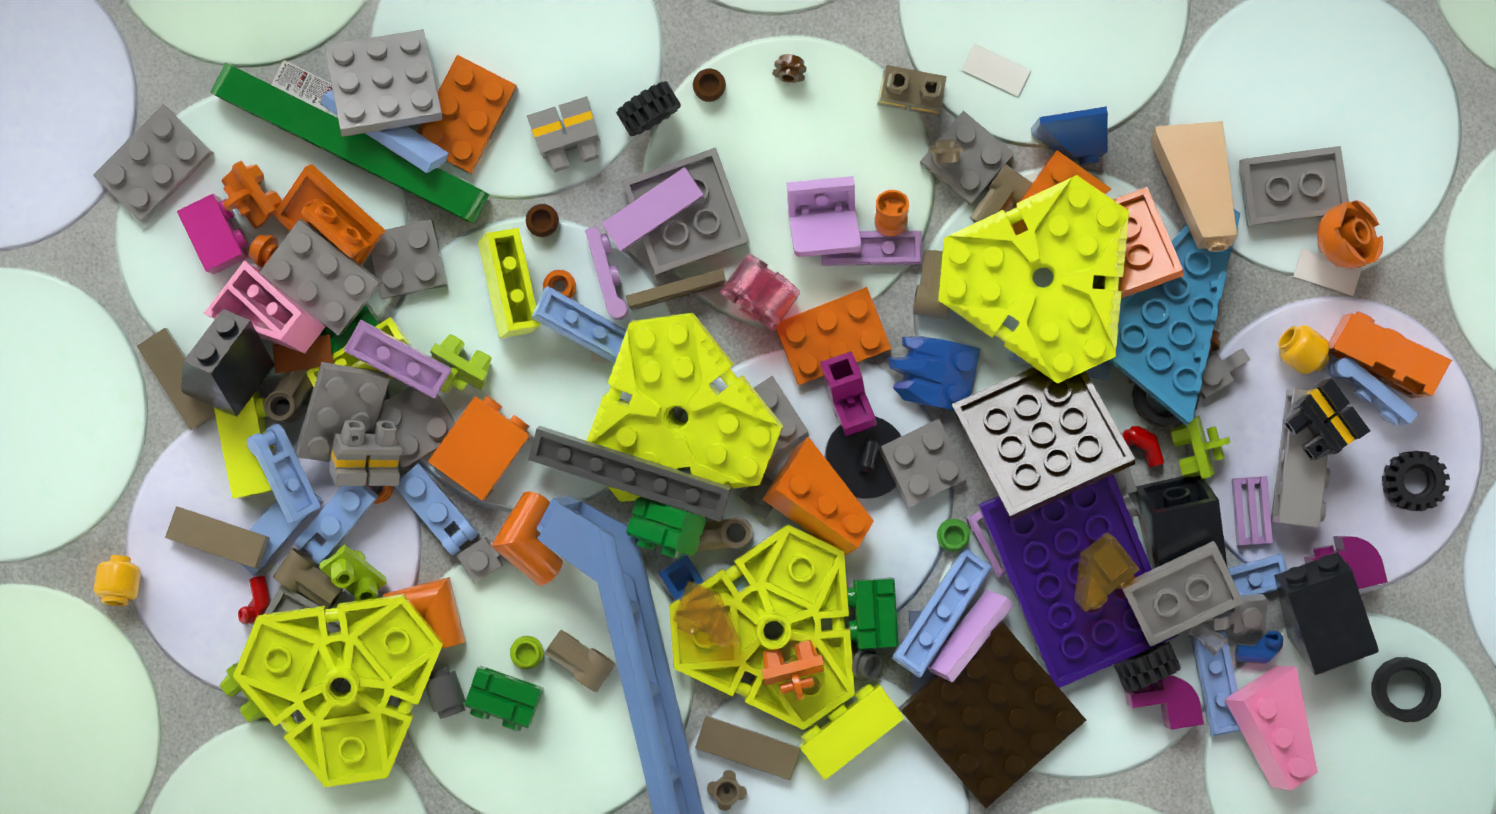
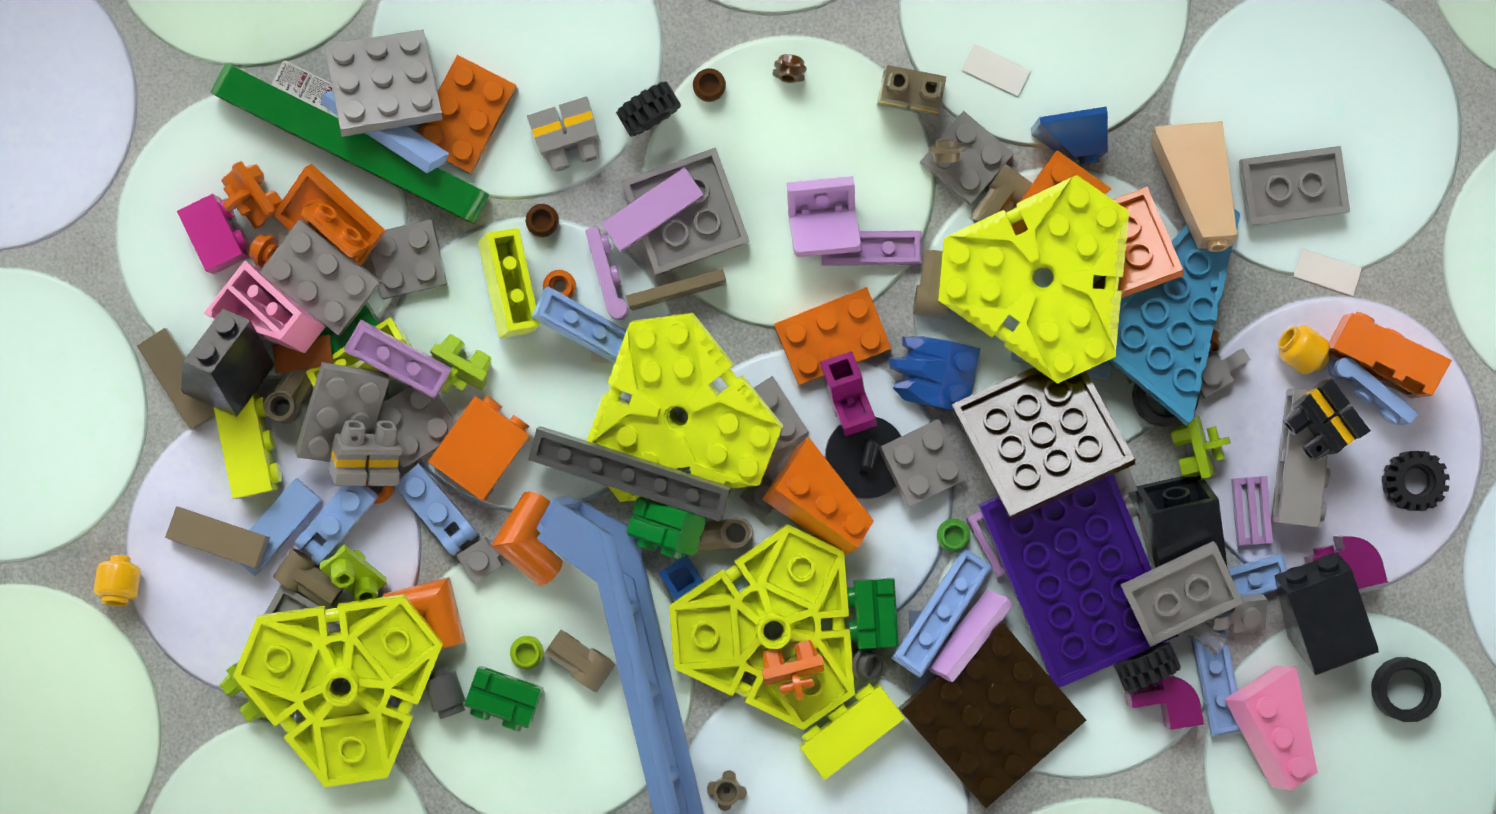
light grey plate [93,104,214,223] -> none
red arm [238,576,271,625] -> none
light blue plate [247,424,321,523] -> none
clear yellow slope [673,580,739,648] -> none
dark tan tile [695,715,801,780] -> none
clear pink brick [719,254,800,331] -> none
orange wheel [874,190,909,236] -> none
clear yellow slope [1074,532,1140,612] -> none
red arm [1122,426,1165,468] -> none
blue arm [1235,630,1284,664] -> none
orange cylinder [1317,200,1384,269] -> none

